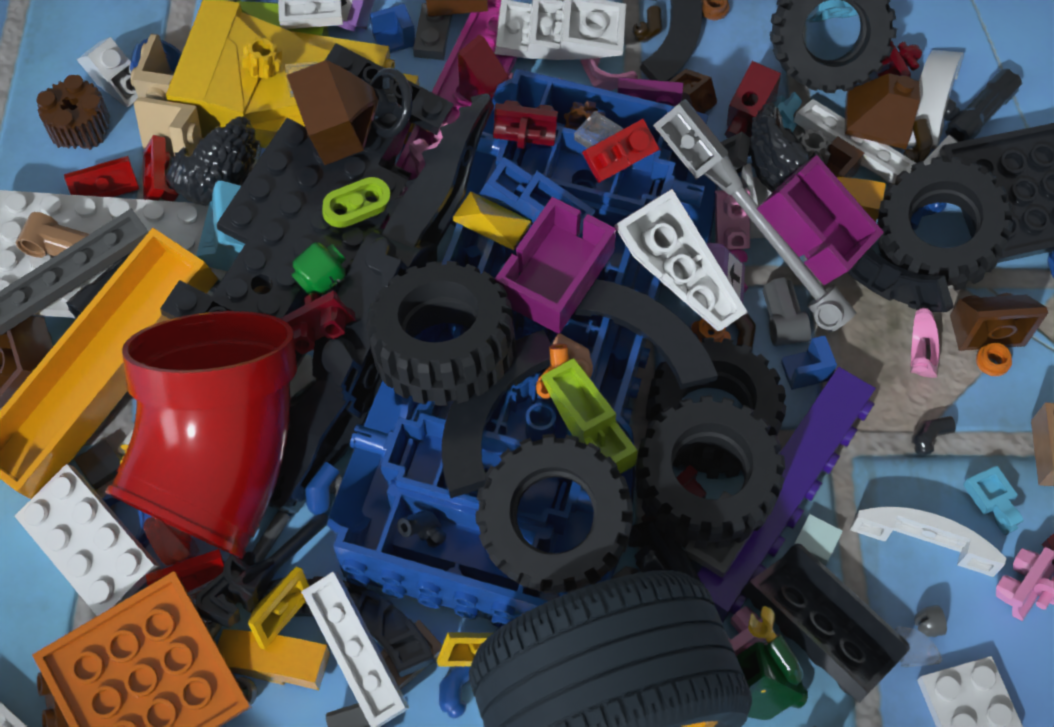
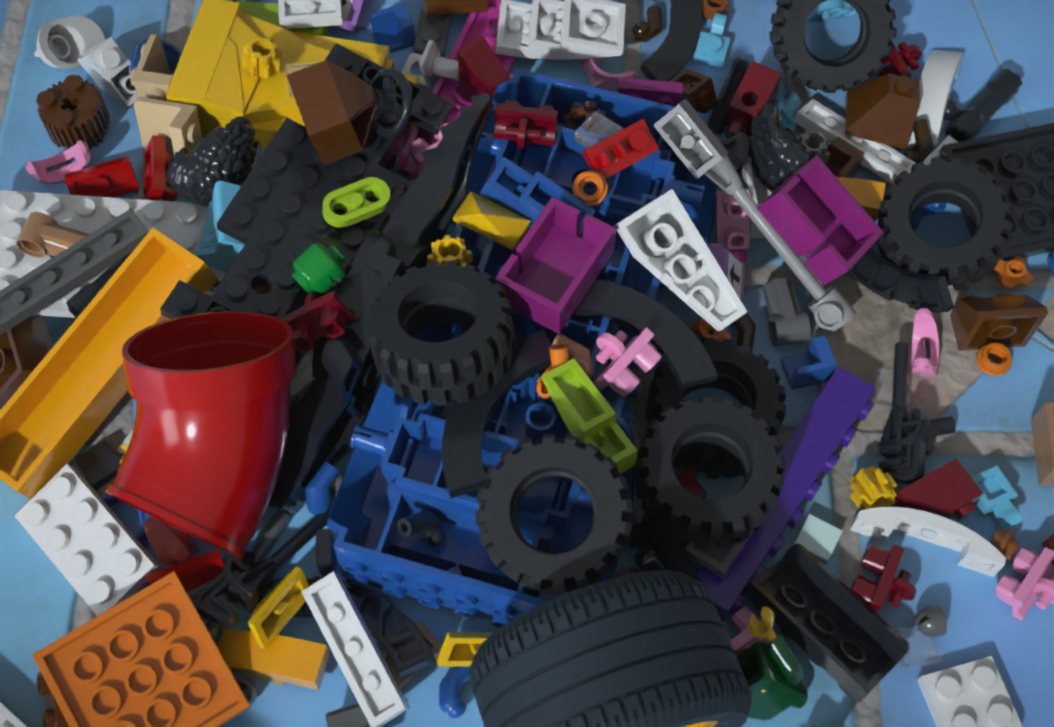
none -> bright pink helmet [25,140,90,184]
none -> white piece [34,16,105,69]
none -> black tile [316,528,335,577]
none -> white bracket [401,40,459,88]
none -> yellow gear [427,235,472,267]
none -> orange plate [572,171,608,207]
none -> bright pink hips [593,327,662,397]
none -> medium azure plate [693,13,731,69]
none -> black axle [707,57,750,135]
none -> yellow gear [849,466,898,509]
none -> dark red hips [851,544,917,612]
none -> clear tile [872,368,912,409]
none -> black piece [878,342,933,485]
none -> dark red slope [890,458,983,521]
none -> dark orange plate [991,528,1020,561]
none -> orange plate [994,256,1033,290]

